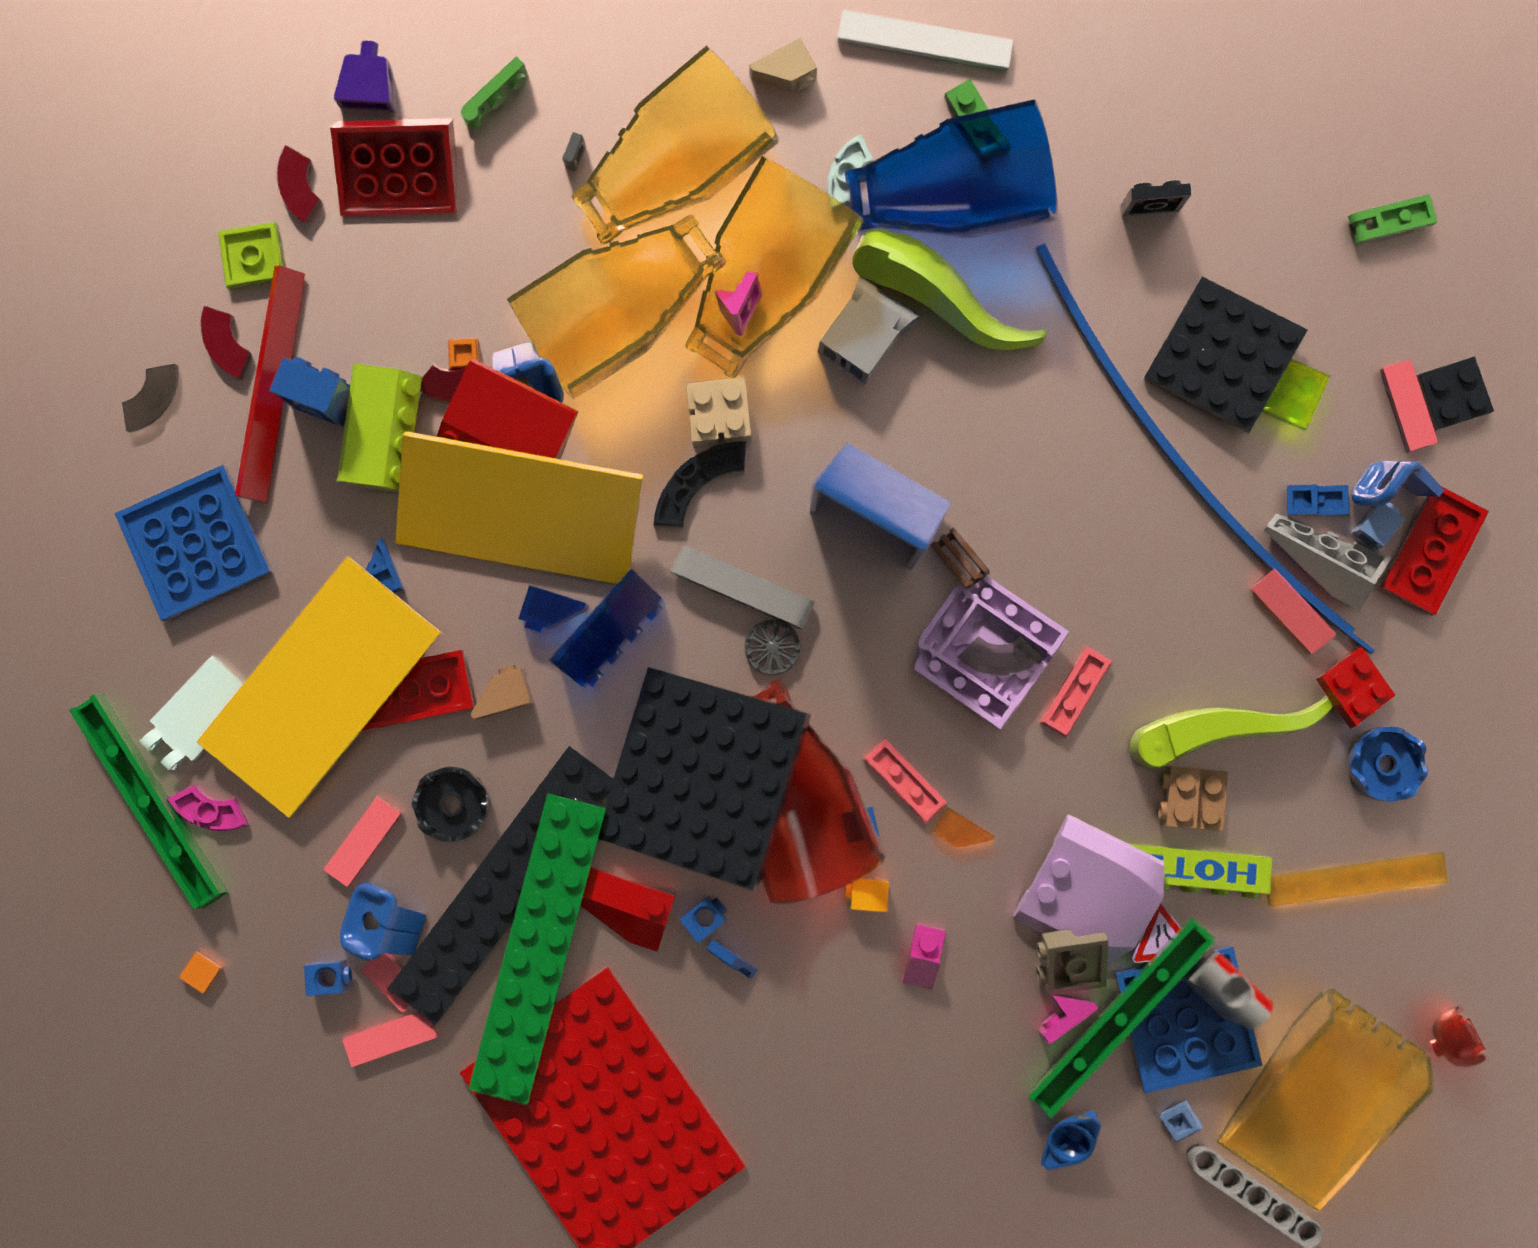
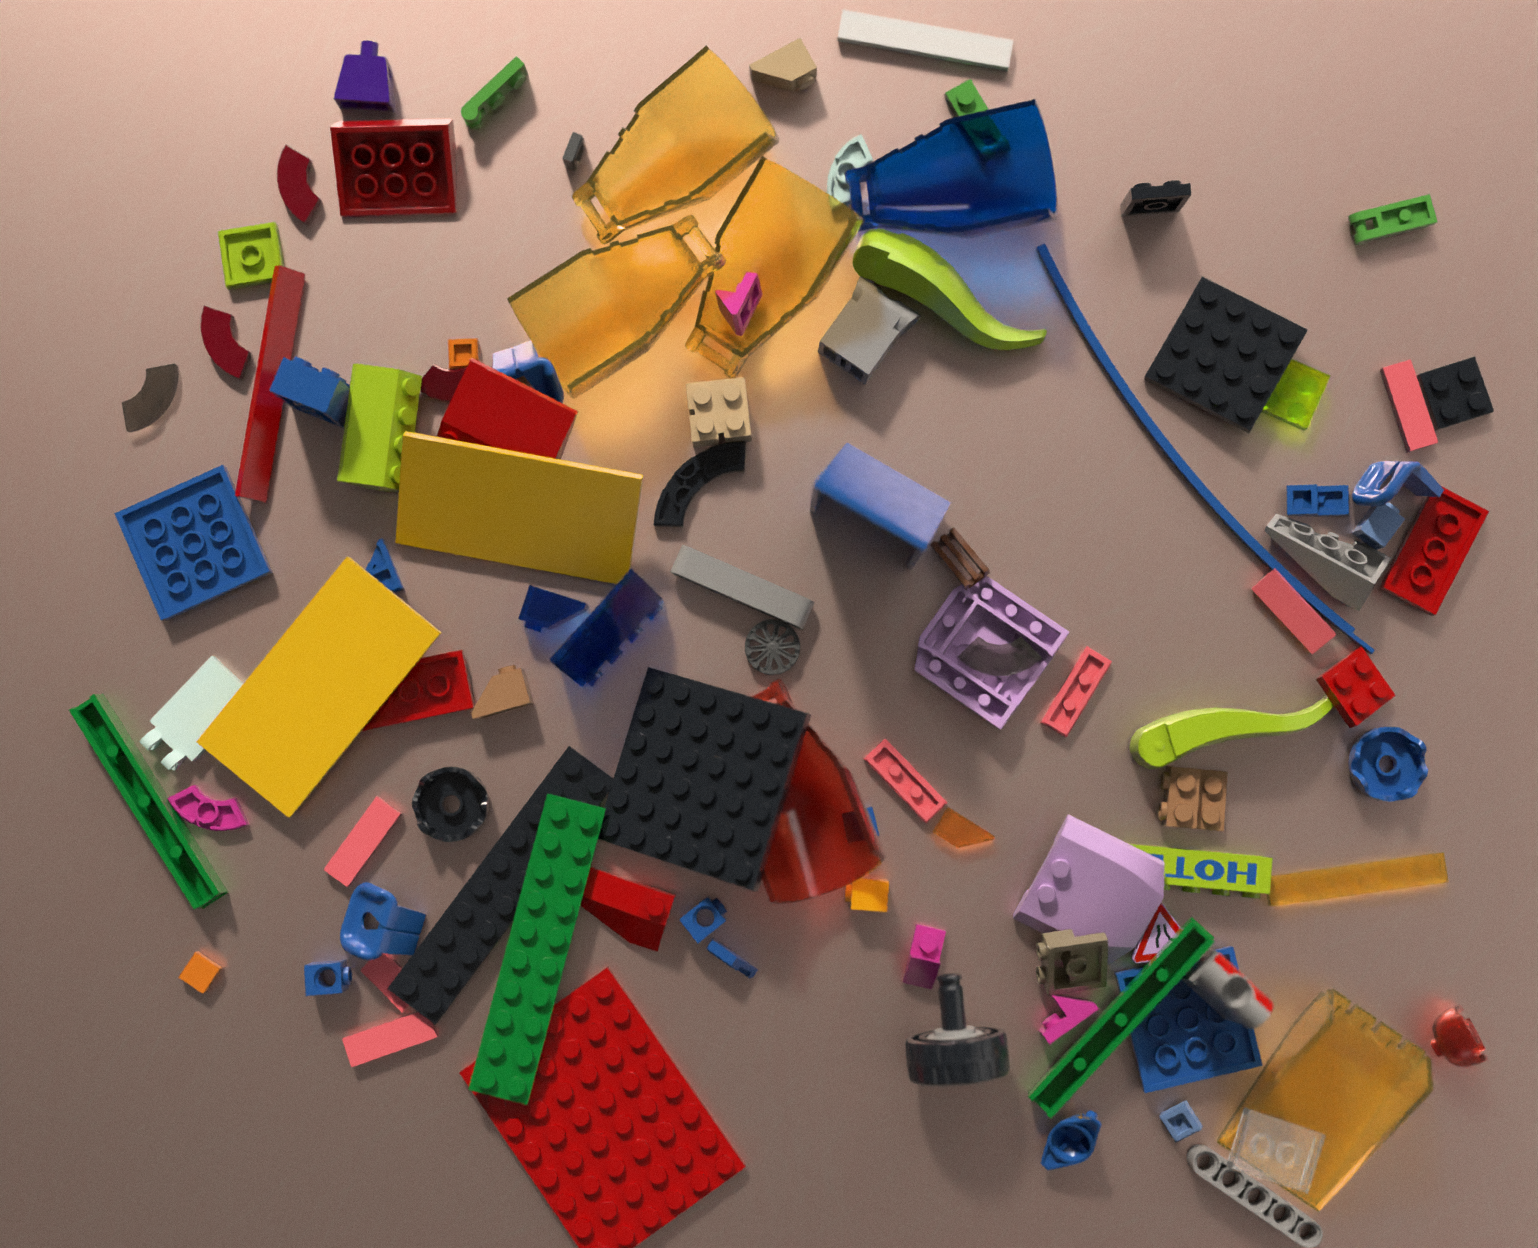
none -> black wheel [905,973,1010,1086]
none -> clear tile [1226,1107,1326,1194]

